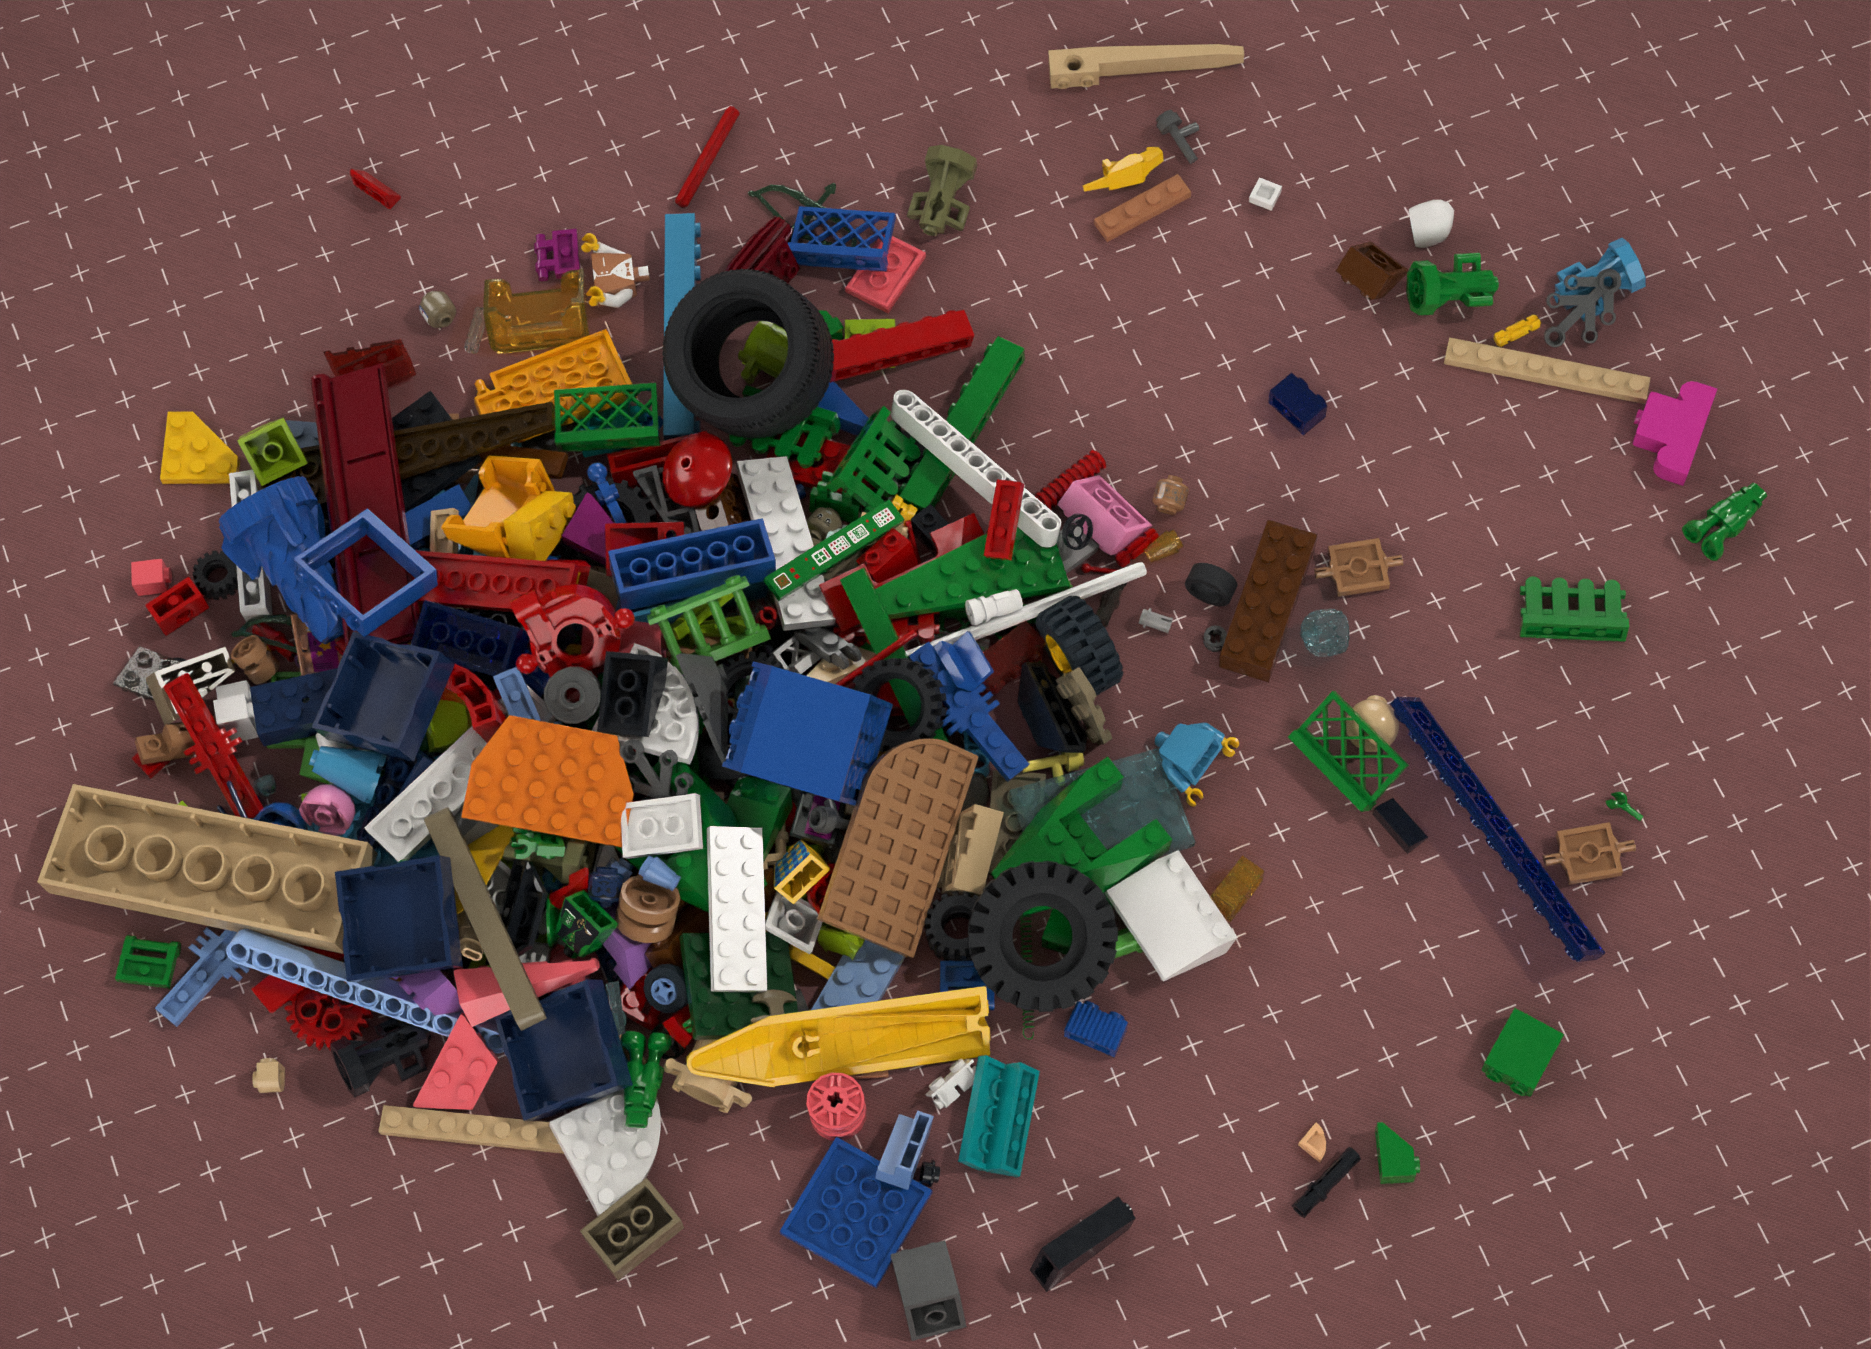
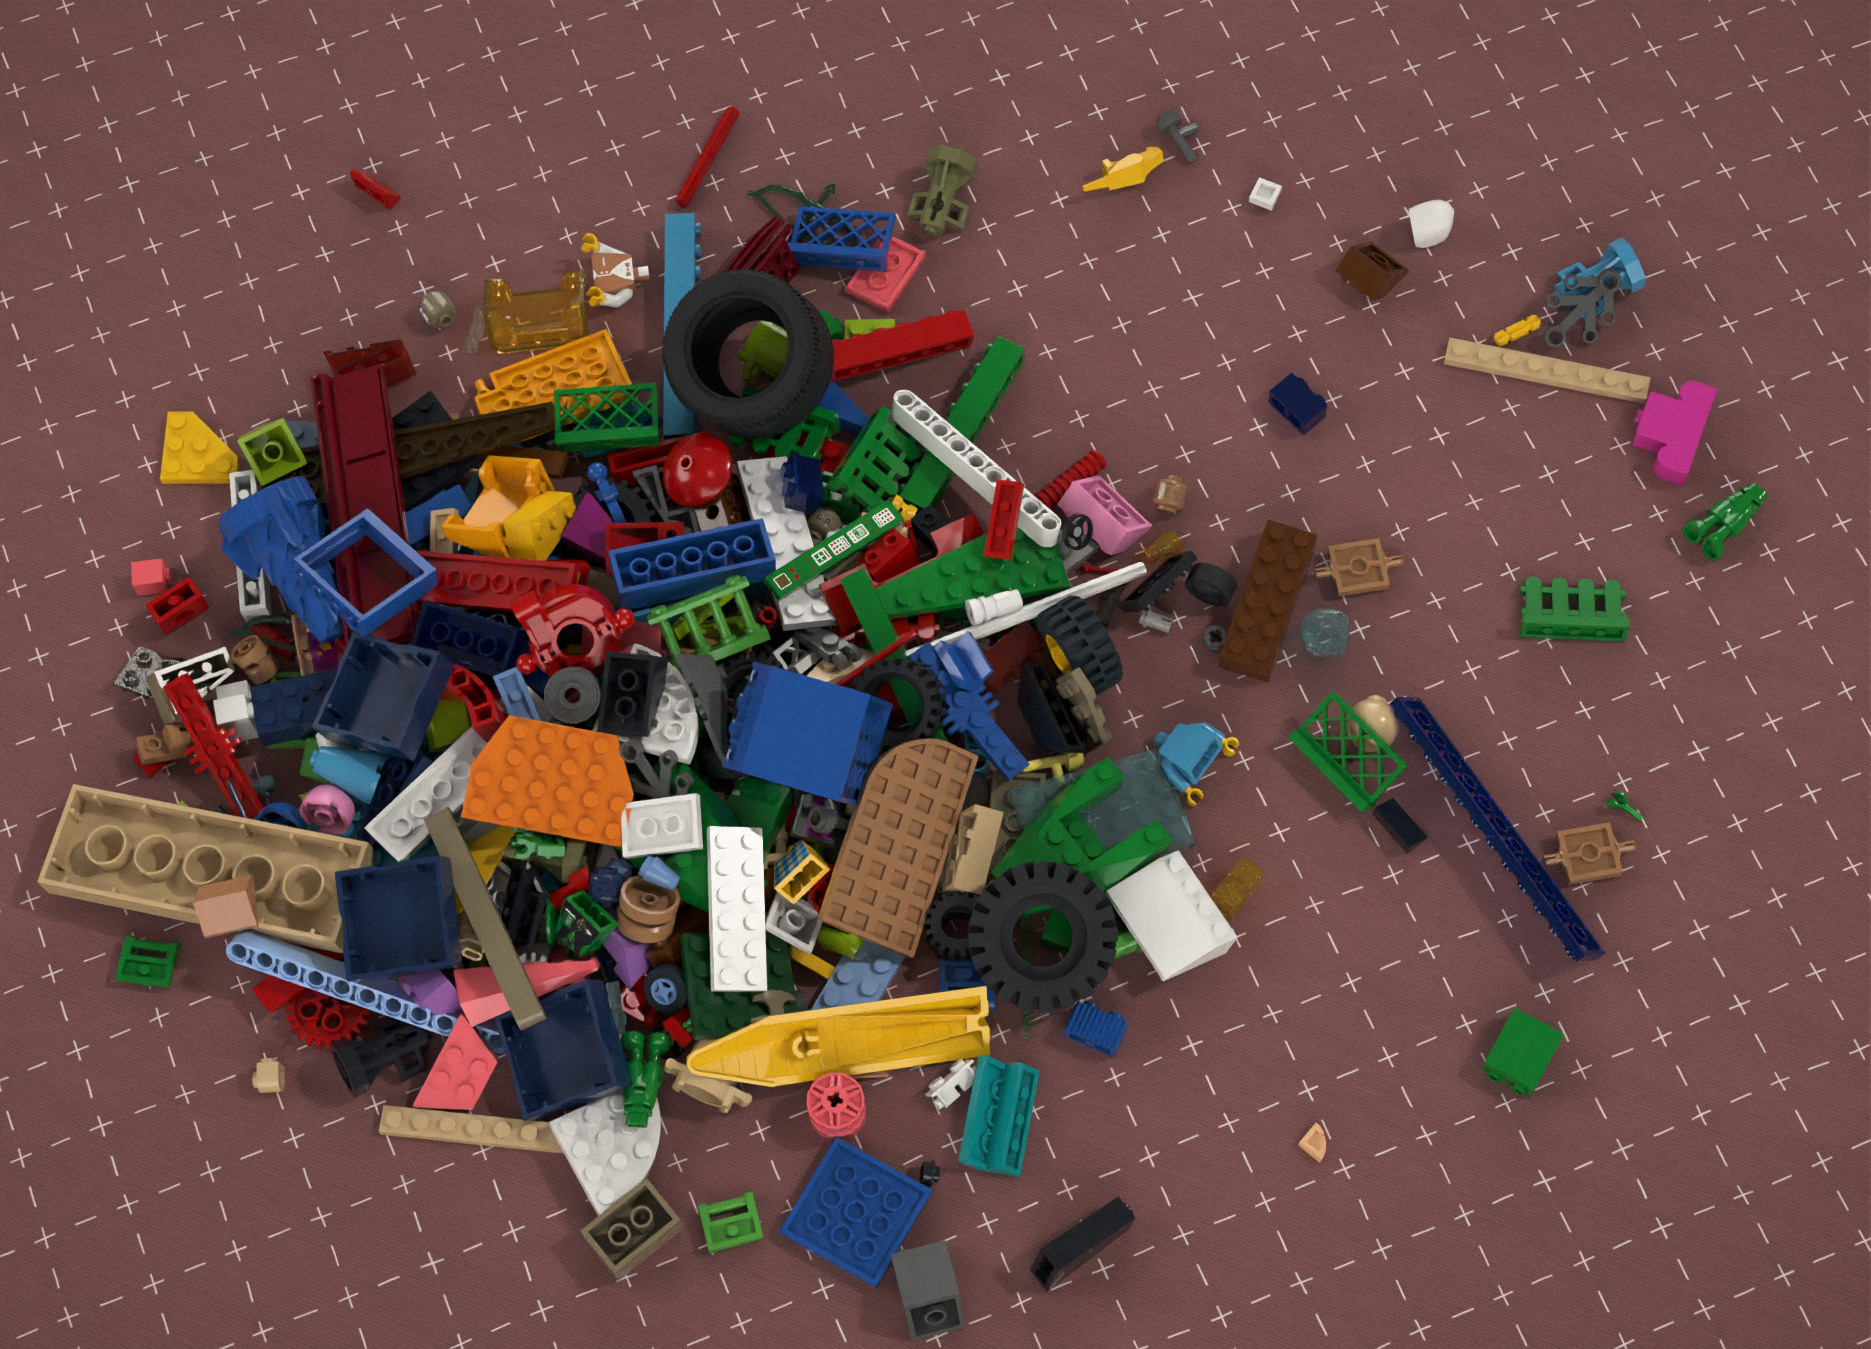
medium blue hinge [155,927,250,1027] -> none
black tyre [193,550,238,600] -> none
magenta plate [534,228,581,281] -> none
medium blue piece [875,1111,934,1190] -> none
tan piece [1048,44,1244,89] -> none
nougat plate [1094,174,1191,242] -> none
red axle [1115,528,1159,567] -> none
black pin [1292,1147,1361,1218] -> none
green slope [1375,1122,1420,1184] -> none
green piece [1406,253,1499,315] -> none
none -> nougat slope [193,875,259,938]
none -> bright green plate [698,1191,764,1253]
none -> clear blue brick [780,453,824,515]
none -> black plate [1118,551,1198,613]

